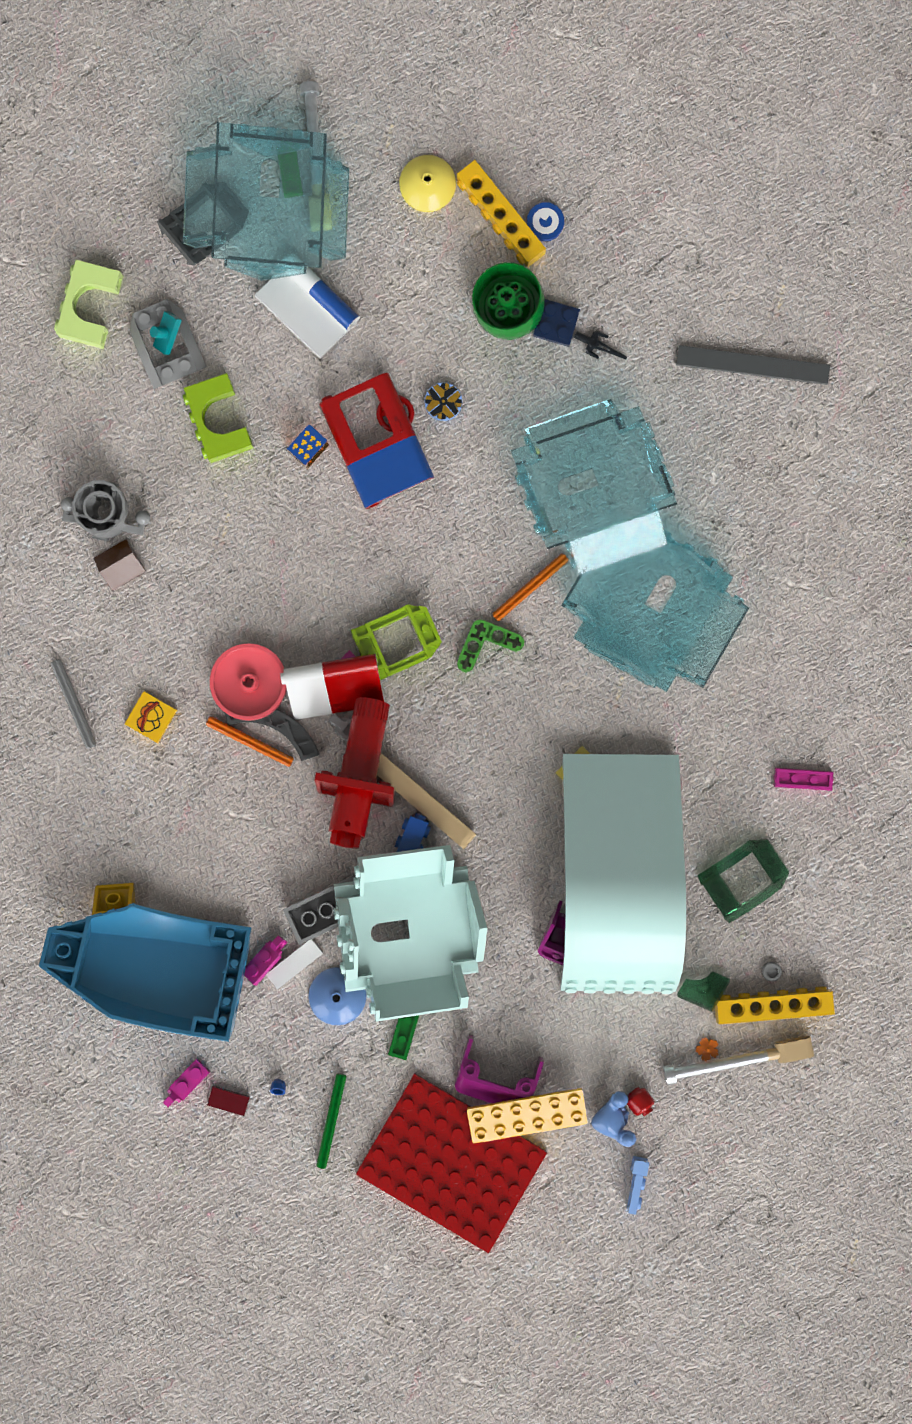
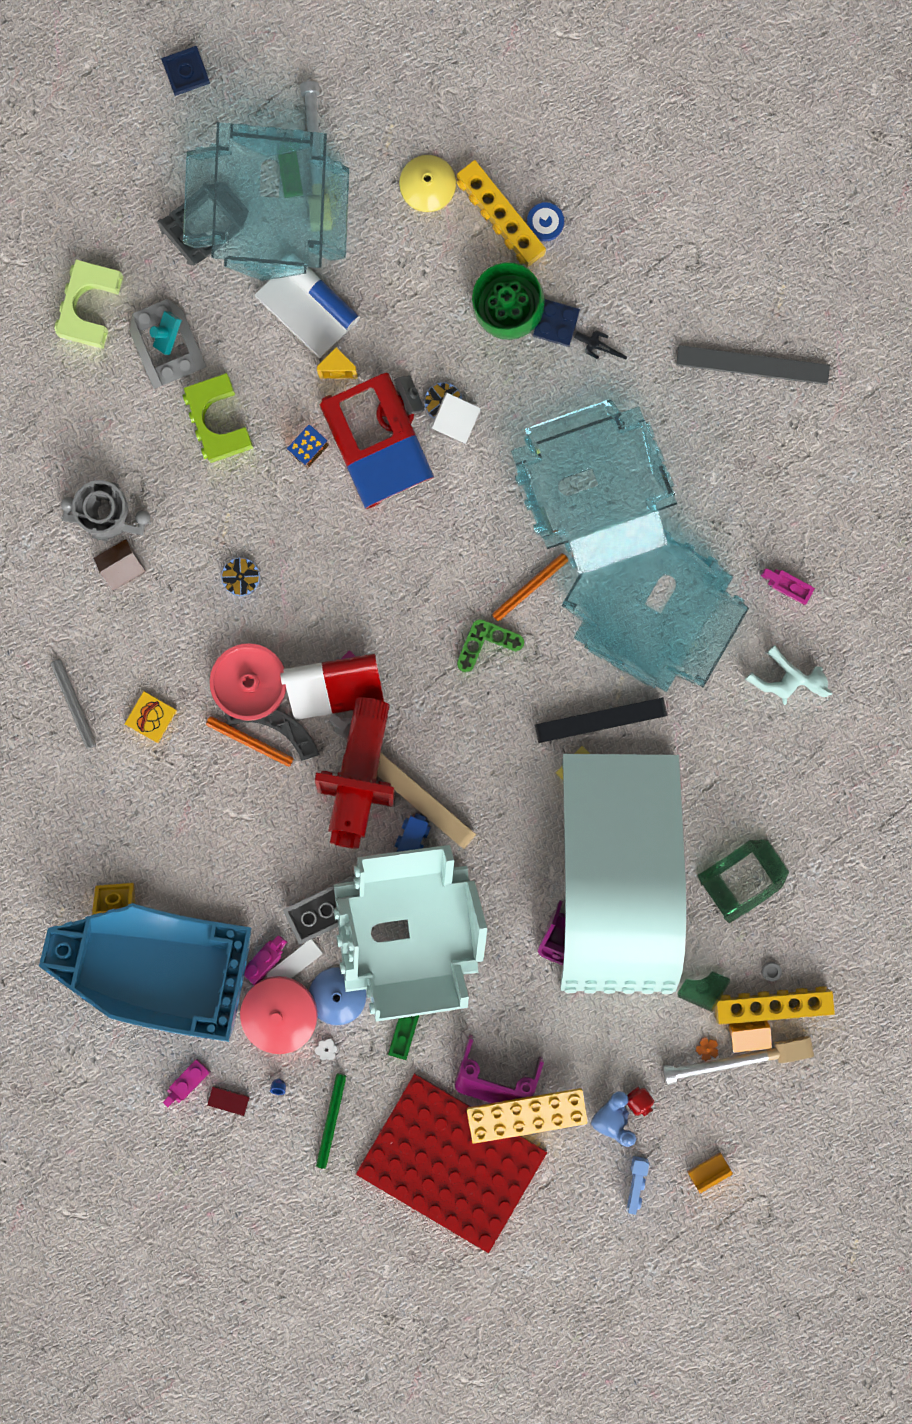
lime wedge [350,604,442,680] -> none
dark pink tile [774,768,833,791] -> none
none -> dark blue plate [161,45,210,96]
none -> tile [221,558,260,596]
none -> coral dish [240,976,318,1054]
none -> white plant [315,1039,337,1060]
none -> yellow slope [317,347,358,379]
none -> dark grey plate [394,375,425,415]
none -> white tile [431,393,481,444]
none -> black beam [535,697,668,743]
none -> light orange panel [687,1152,733,1193]
none -> panel [728,1020,772,1052]
none -> light aqua animal [745,645,833,705]
none -> dark pink hinge [761,568,815,605]

